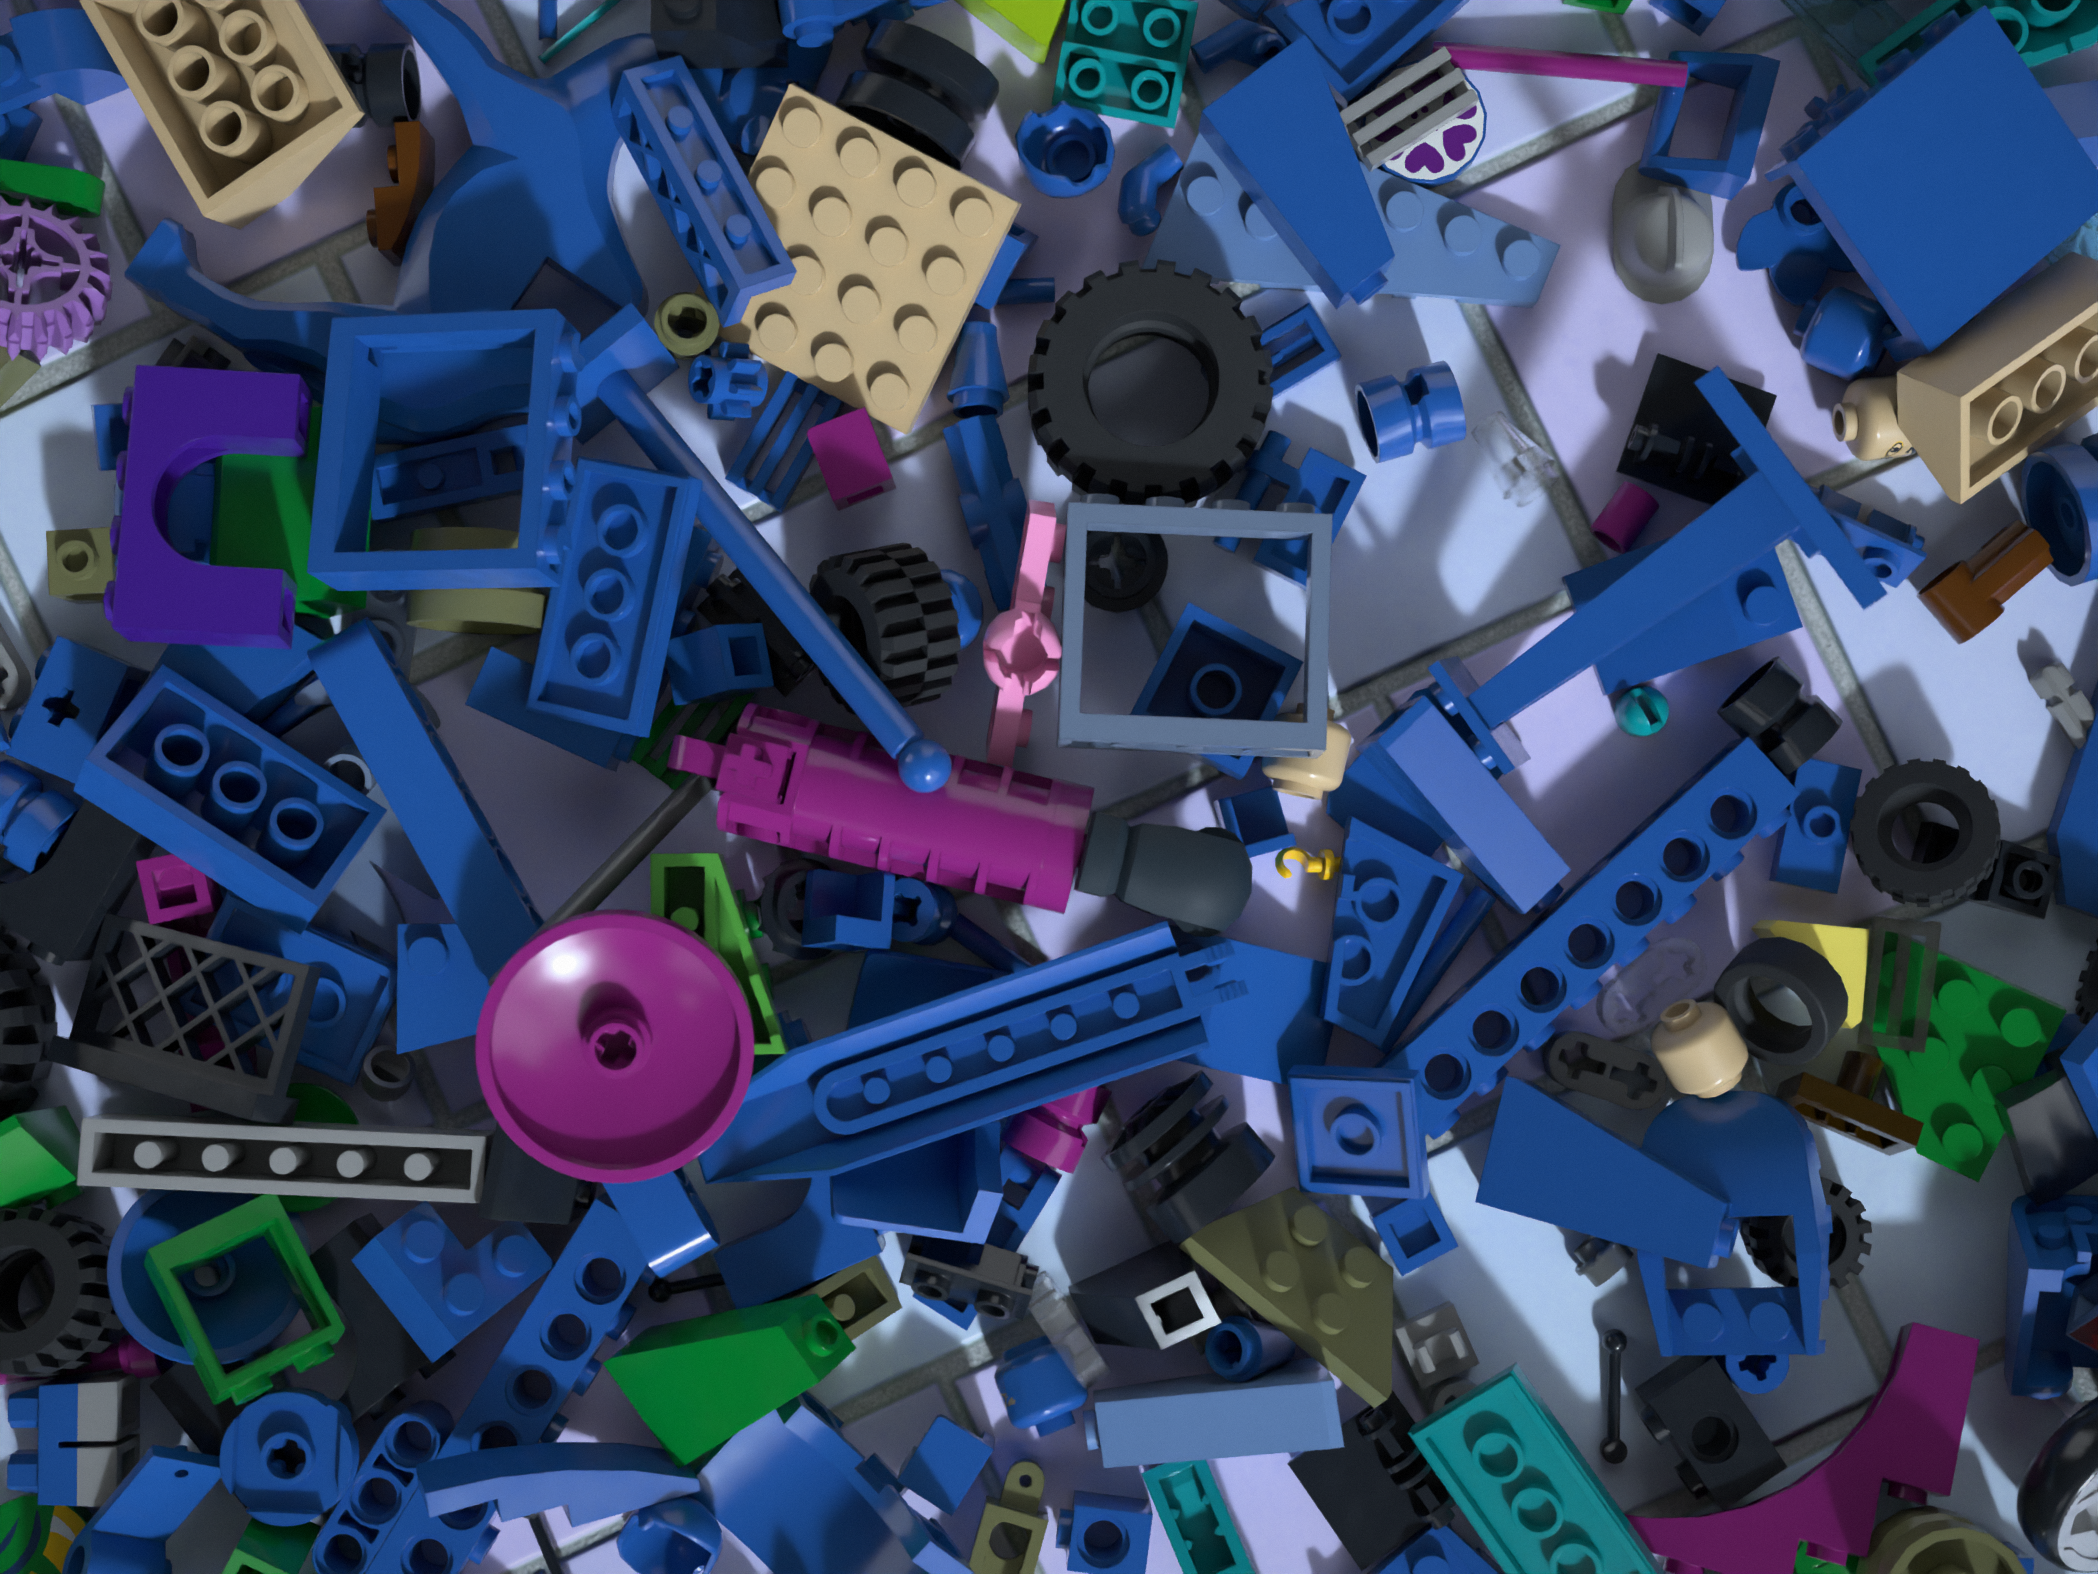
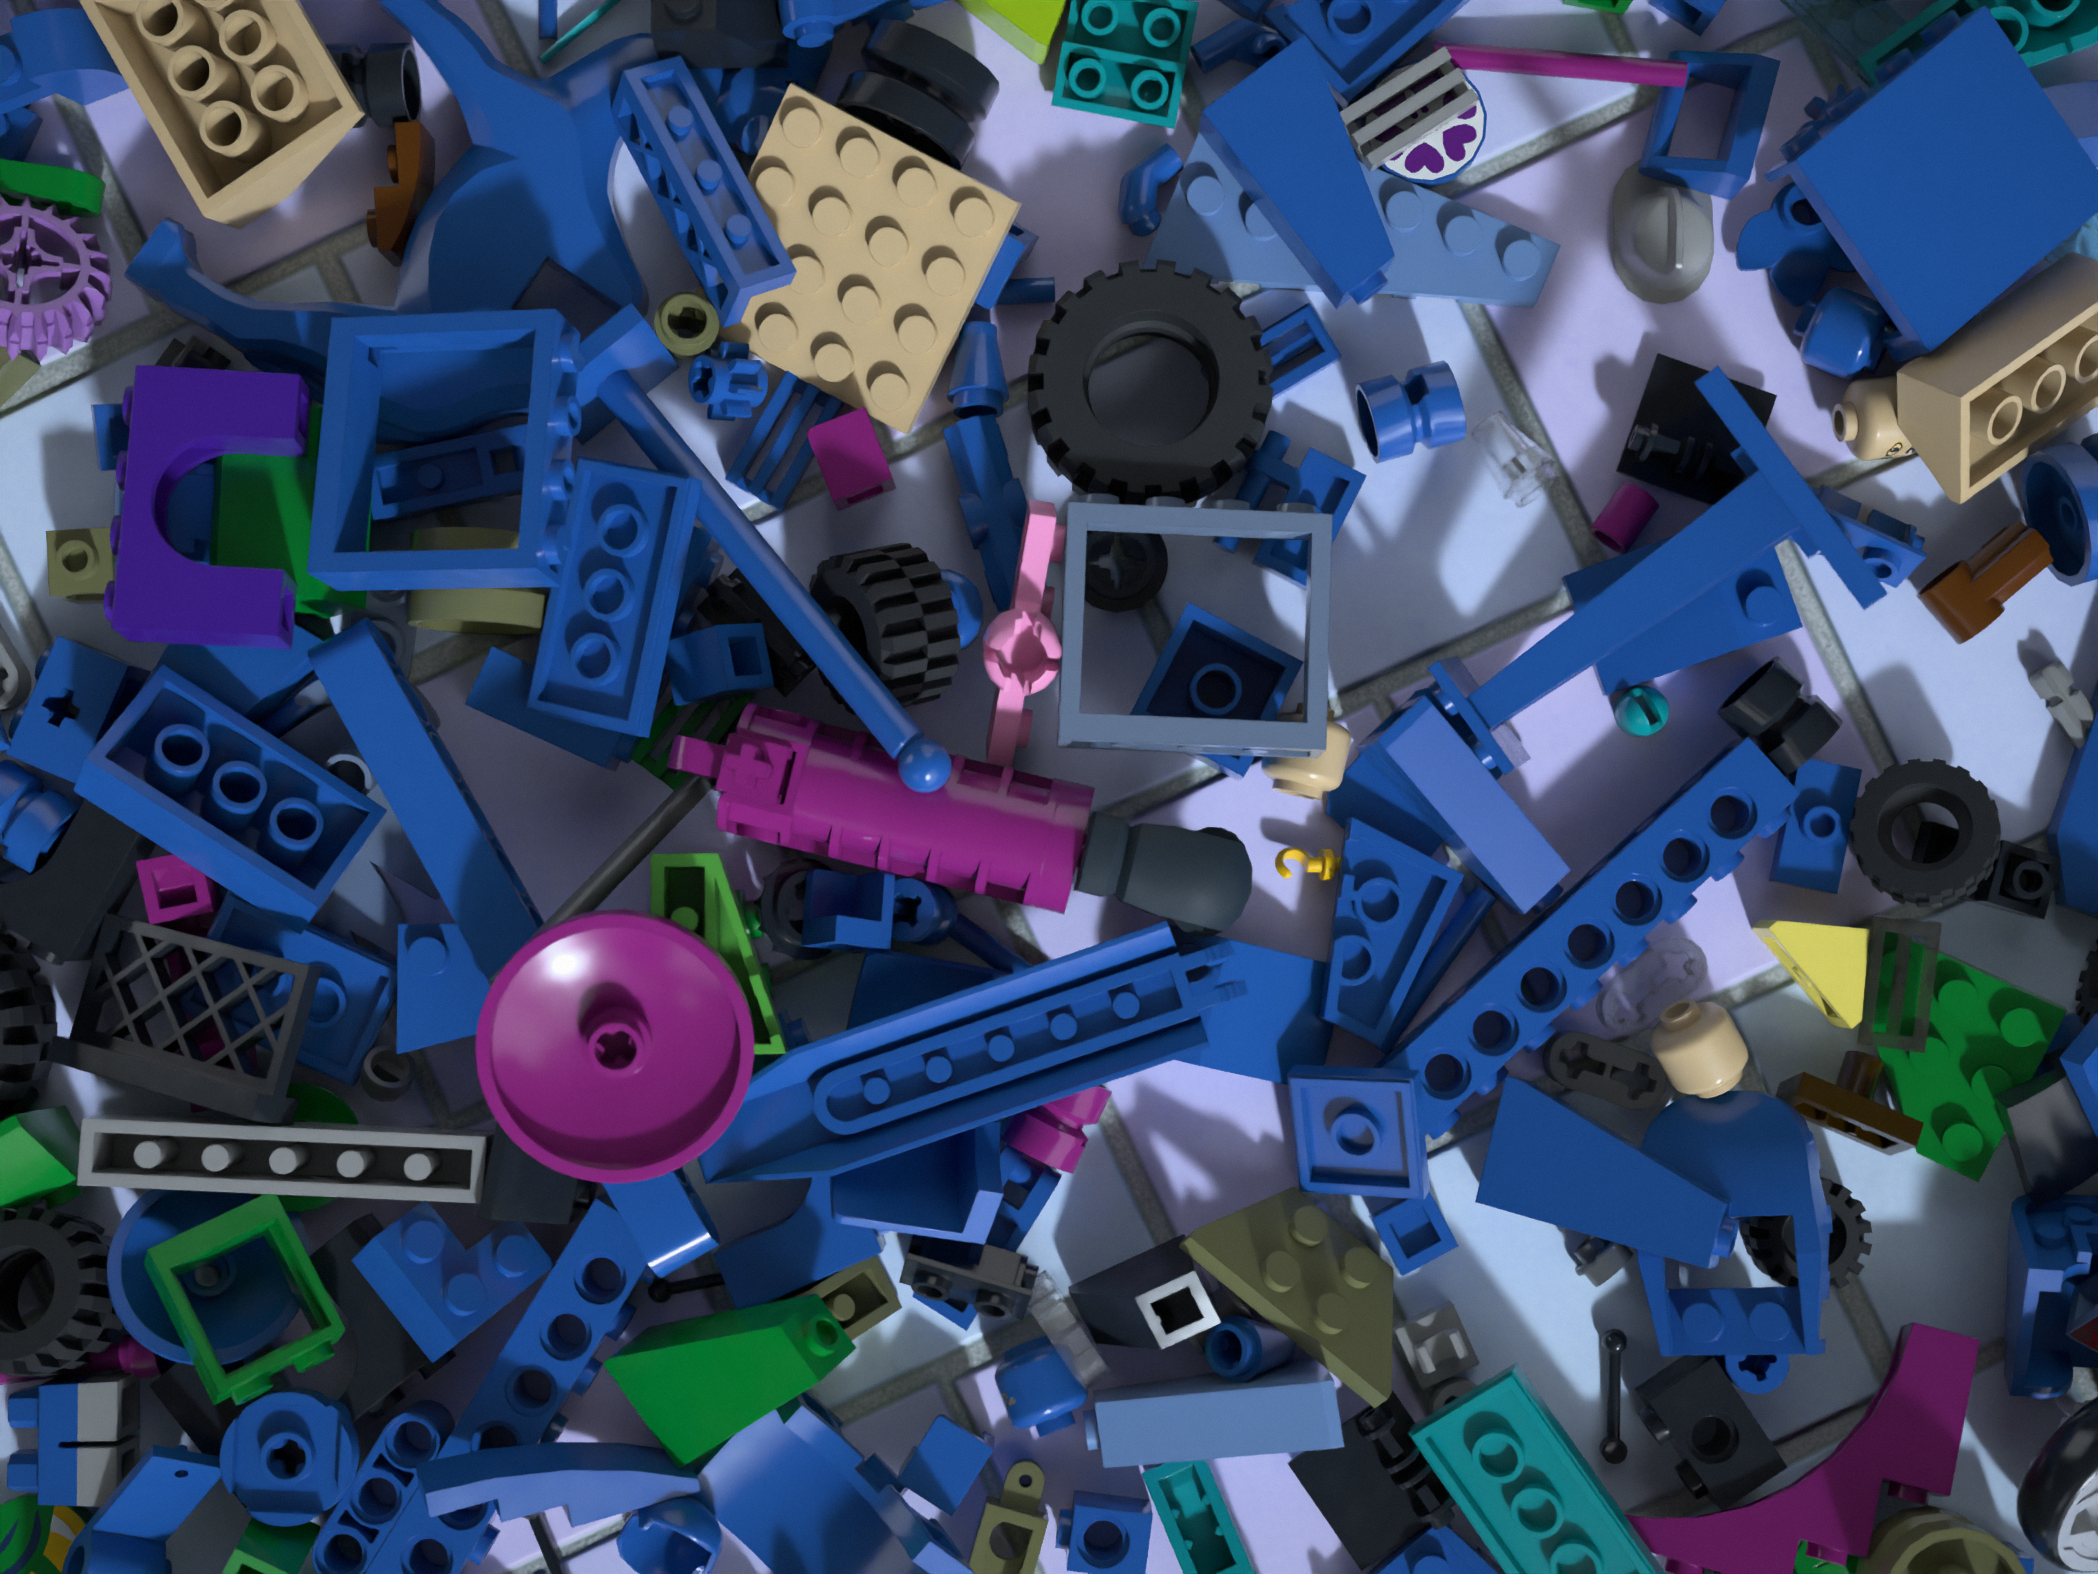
blue hair [1015,100,1115,199] -> none
black wheel [1101,1070,1276,1244] -> none
blue panel [1213,786,1297,858] -> none
black tyre [1714,937,1849,1065] -> none

